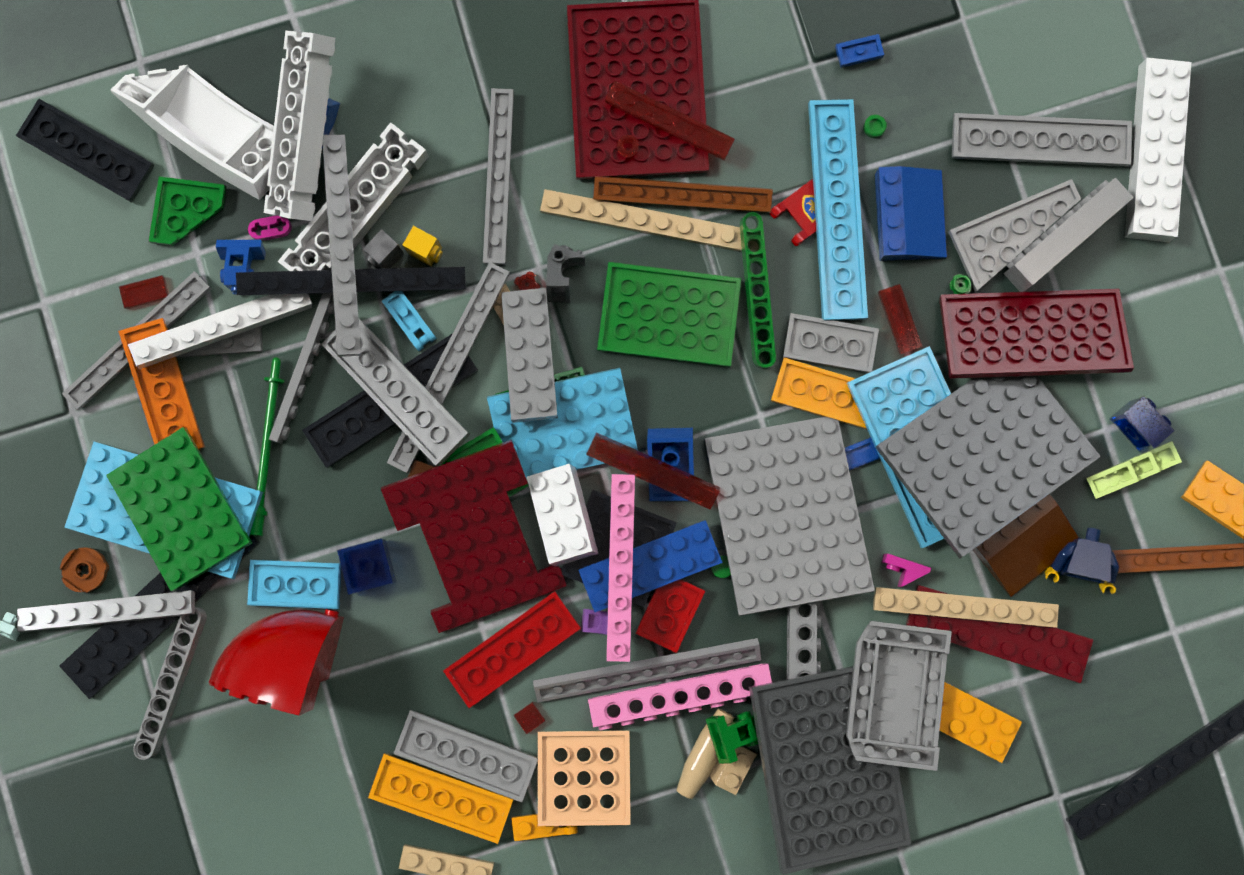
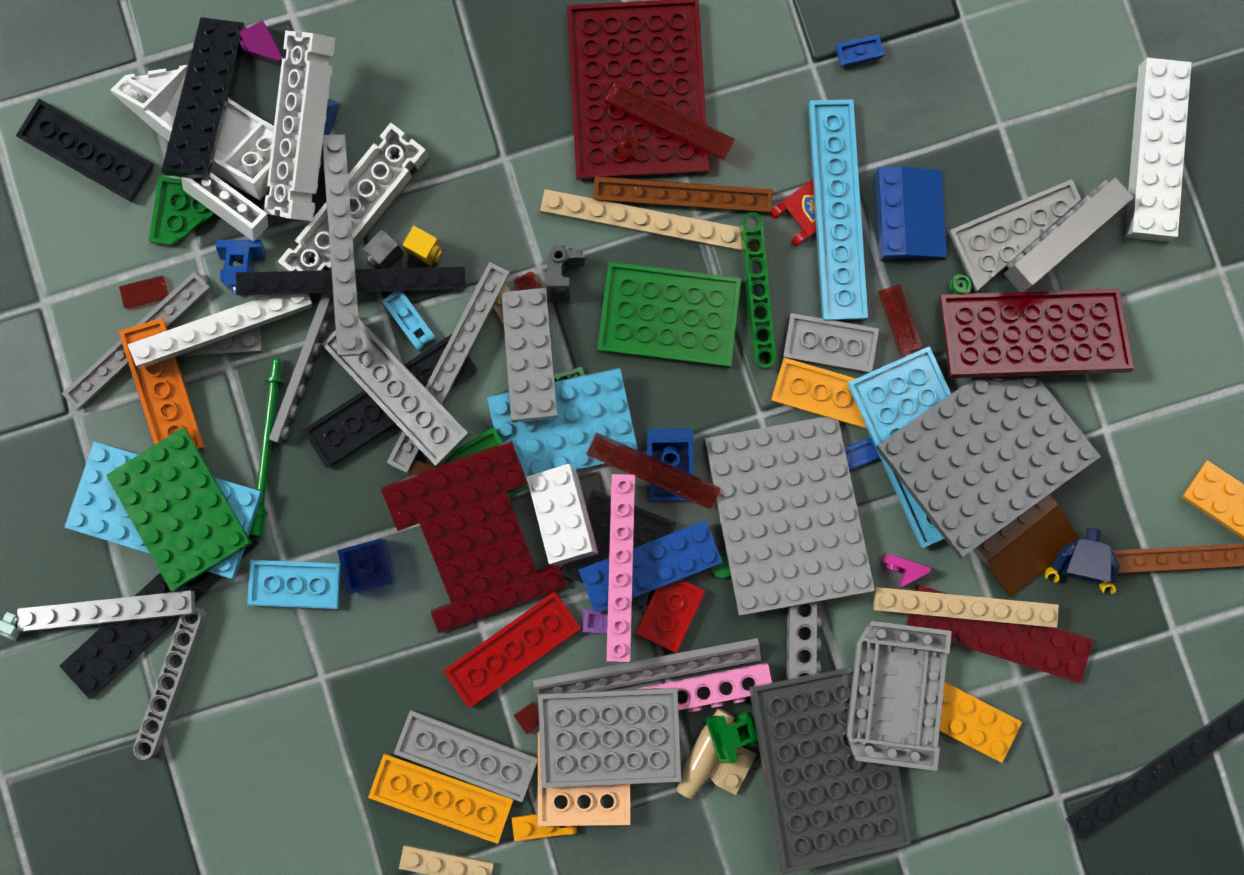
dark orange plate [60,548,109,592] -> none
red brick [209,609,344,715] -> none
dark pink beam [248,215,292,241] -> none
light grey plate [483,88,514,265] -> none
green tile [863,115,887,138] -> none
light grey plate [952,113,1132,167] -> none
yellowish green slope [1086,441,1182,499] -> none
clear blue brick [1110,396,1175,452] -> none
none -> black plate [161,17,245,180]
none -> white brick [181,172,268,242]
none -> magenta slope [239,20,283,67]
none -> light grey plate [538,687,681,788]

